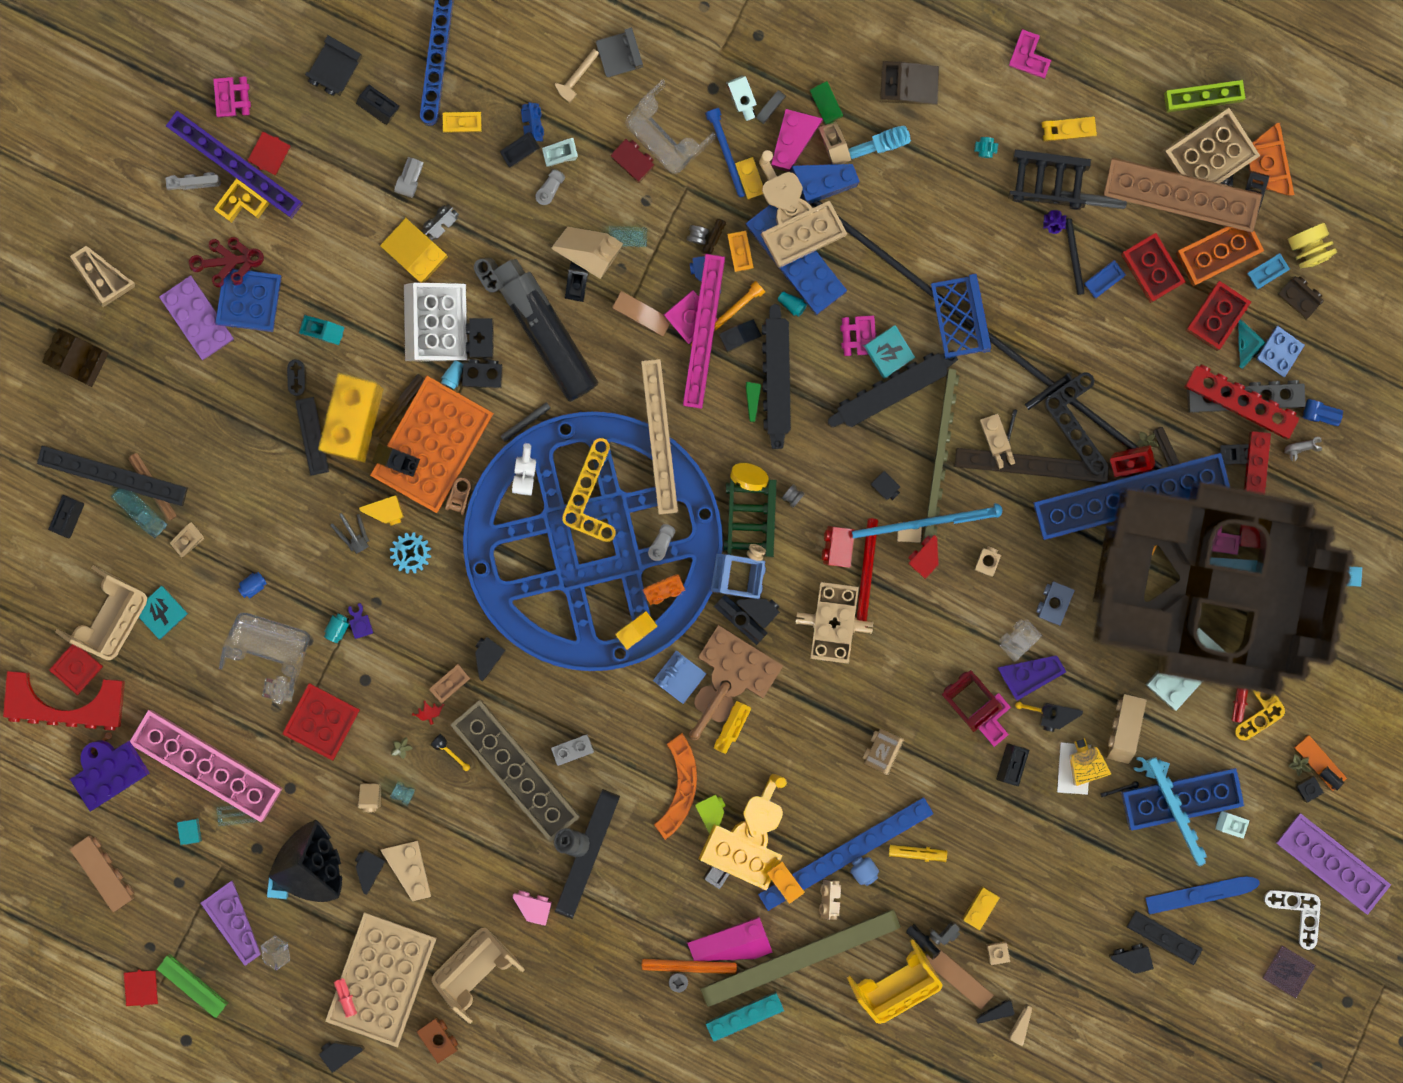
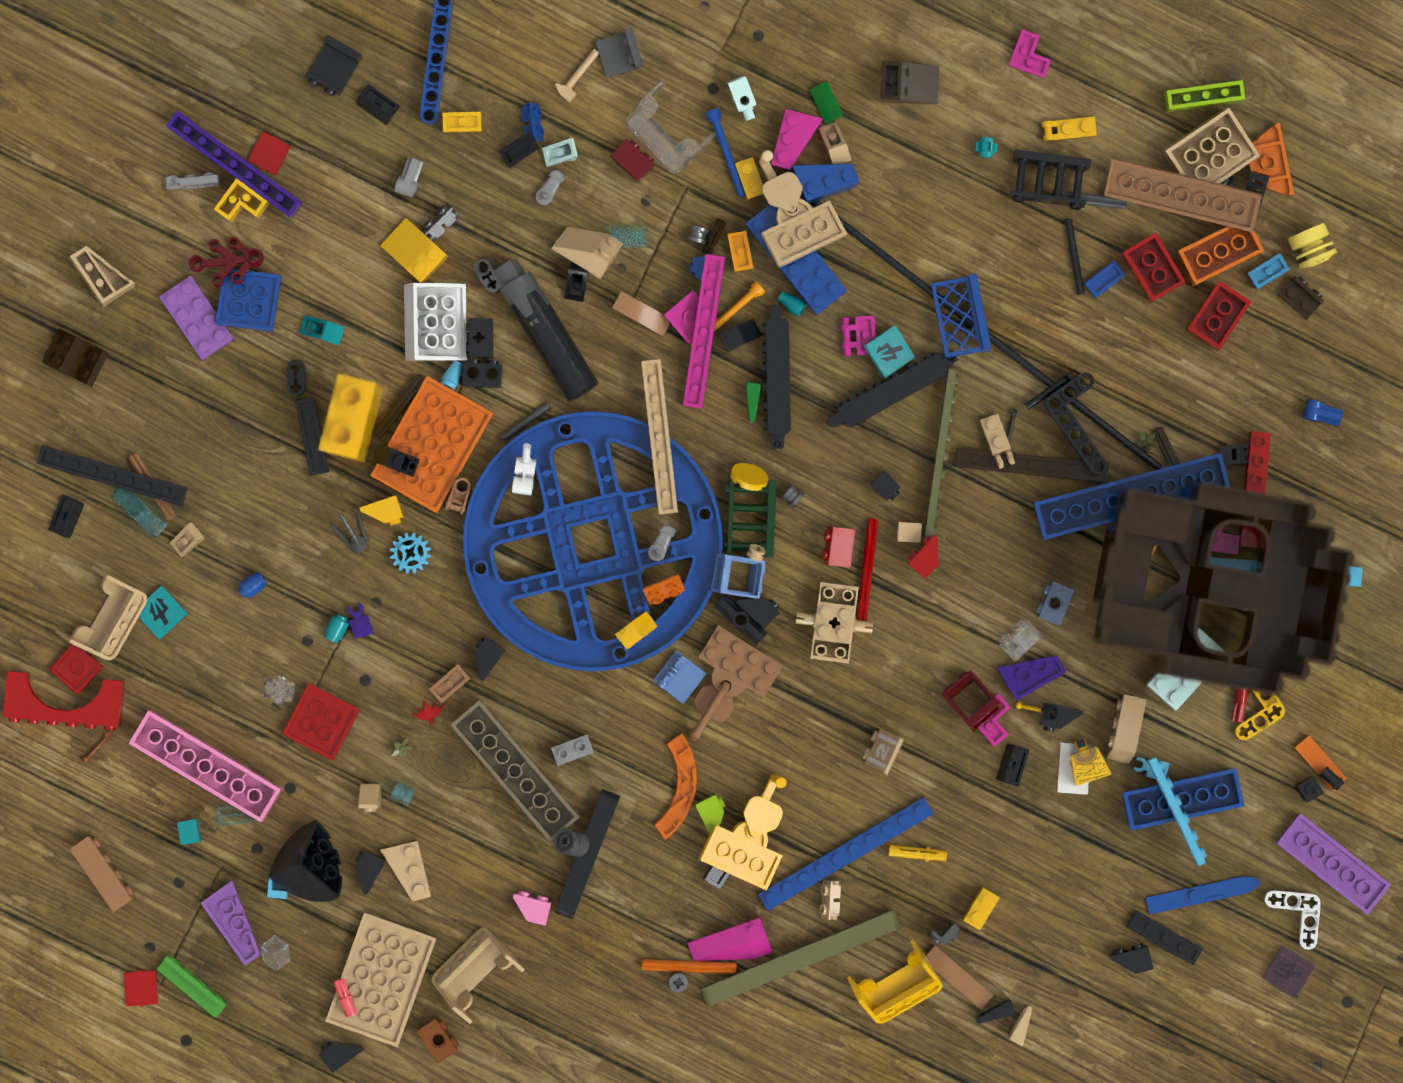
dark purple plate [70,740,150,812] -> none
dark pink plate [214,77,251,118] -> none
clear windscreen [218,613,310,691] -> none
hinge [430,733,470,771] -> none
yellow beam [562,438,616,542] -> none
teal brick [706,991,784,1042] -> none
yellow hinge [714,701,751,754] -> none
dark grey beam [756,90,786,124] -> none
light orange plate [766,861,805,904] -> none
medium azure gear [848,126,911,159] -> none
medium blue head [850,857,879,886] -> none
dark azure bar [852,503,1003,538] -> none
black pin [906,924,941,960] -> none
tan brick [974,546,1001,577] -> none
tan brick [986,941,1010,965] -> none
dark purple gear [1043,210,1066,234] -> none
black hinge [1100,781,1139,797] -> none
red brick [1110,445,1155,477] -> none
red brick [1184,364,1300,440] -> none
dark grey brick [1187,380,1306,413] -> none
light aqua slope [1216,811,1250,839] -> none
teal tile [1238,319,1266,369] -> none
medium blue hinge [1256,326,1305,378] -> none
light grey piece [1284,437,1322,461] -> none
olive plant [1288,754,1312,776] -> none

